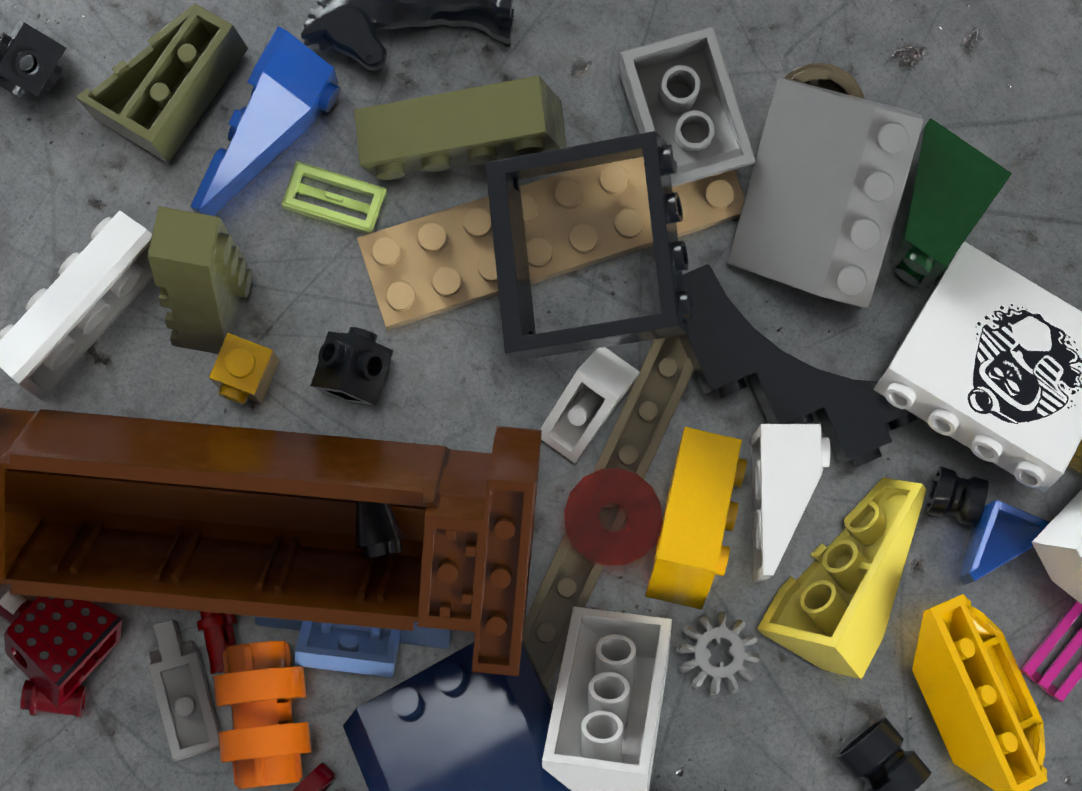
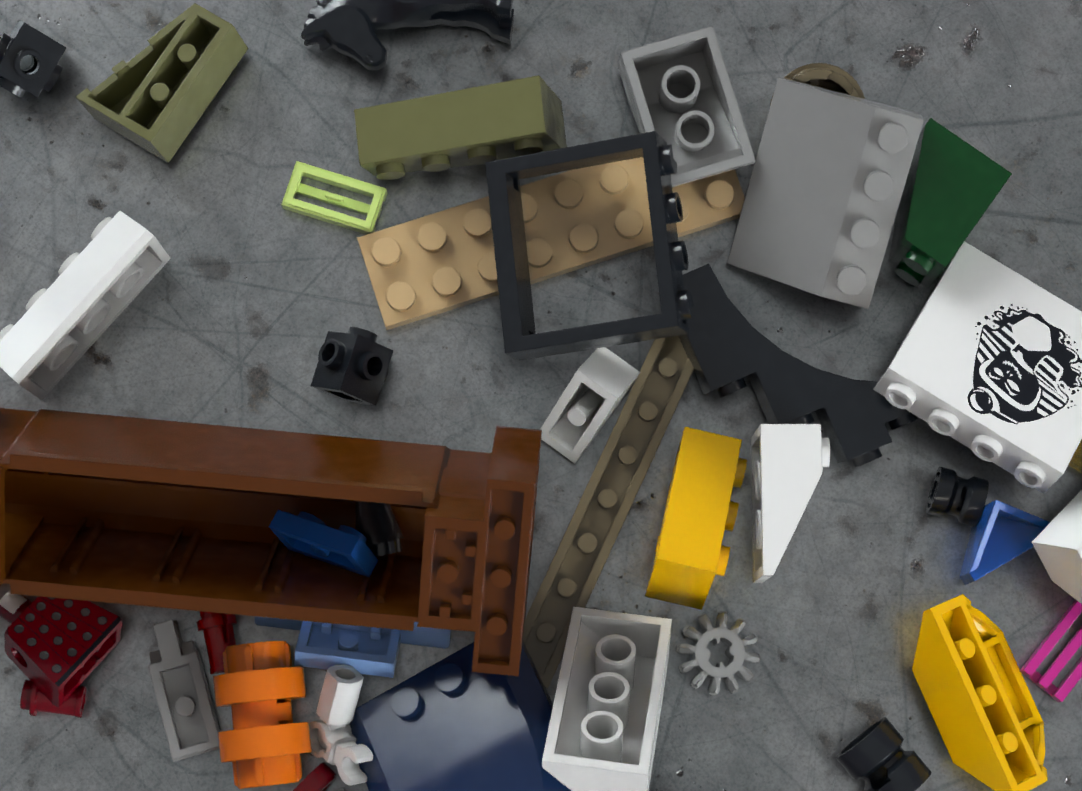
olive wedge [148,206,252,354] -> none
blue wedge [190,26,340,216] -> none
yellow brick [209,333,280,405] -> none
clear red tile [564,468,662,567] -> none
light yellow wedge [757,477,927,680] -> none
none -> blue plate [269,510,378,577]
none -> white bar [309,664,373,786]

